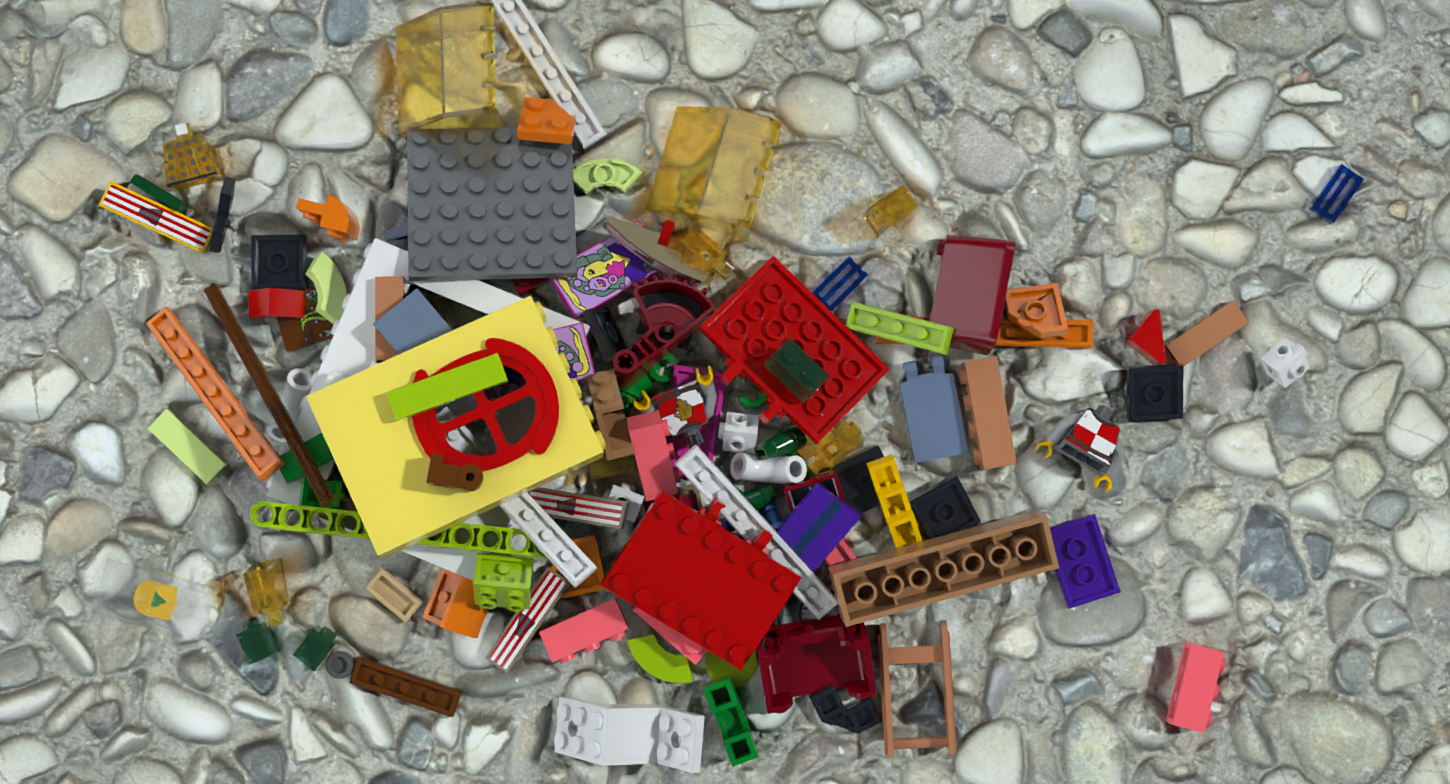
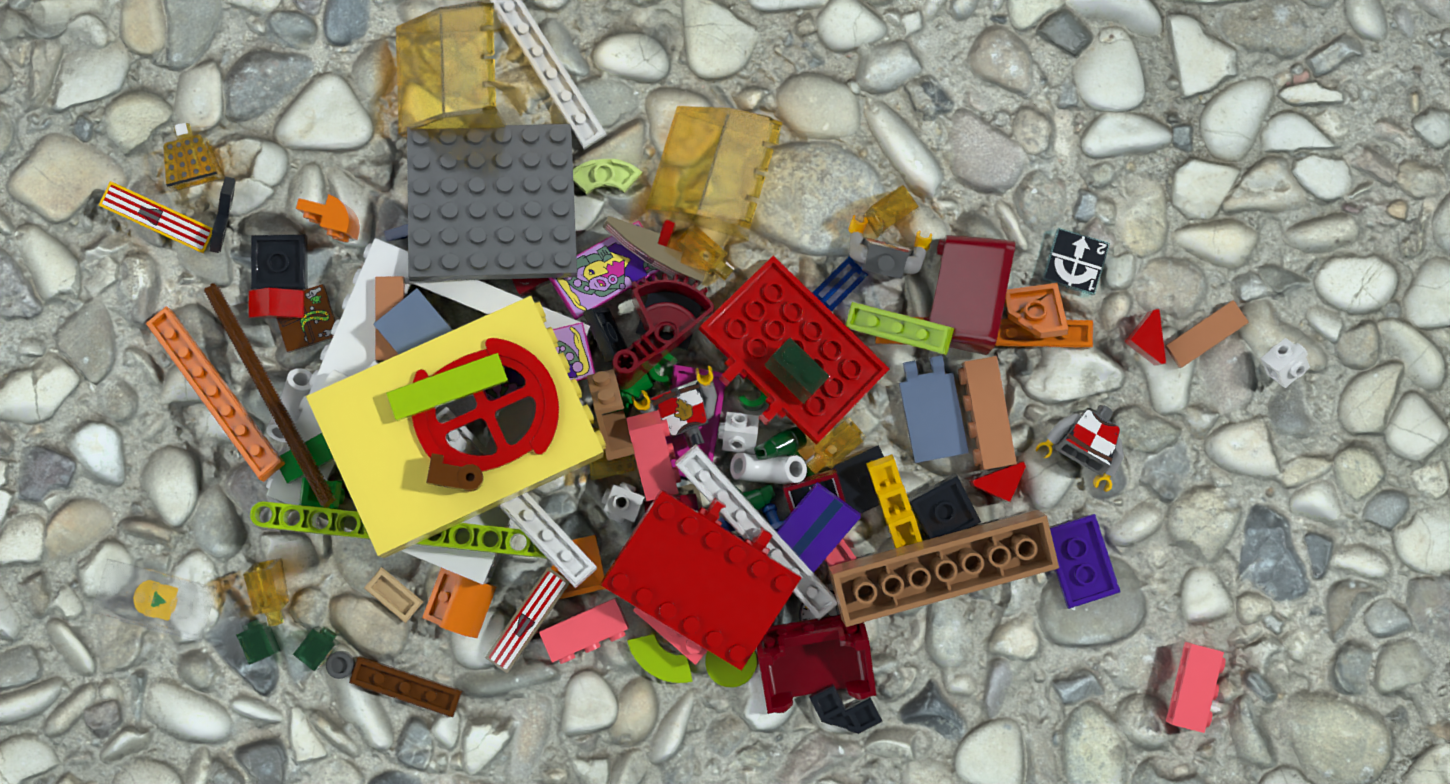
dark green tile [130,174,189,214] -> none
yellowish green tile [148,409,228,484] -> none
yellowish green tile [306,251,347,324] -> none
lime bracket [473,552,534,612] -> none
orange plate [517,97,575,144] -> none
slope [528,487,628,529] -> none
white bracket [554,697,705,773] -> none
green arch [703,674,759,767] -> none
nougat piece [878,620,957,758] -> none
black plate [1127,364,1184,421] -> none
clear blue tile [1309,164,1364,224] -> none
none -> torso [848,215,932,279]
none -> red slope [969,461,1026,502]
none -> tile [1042,228,1110,296]

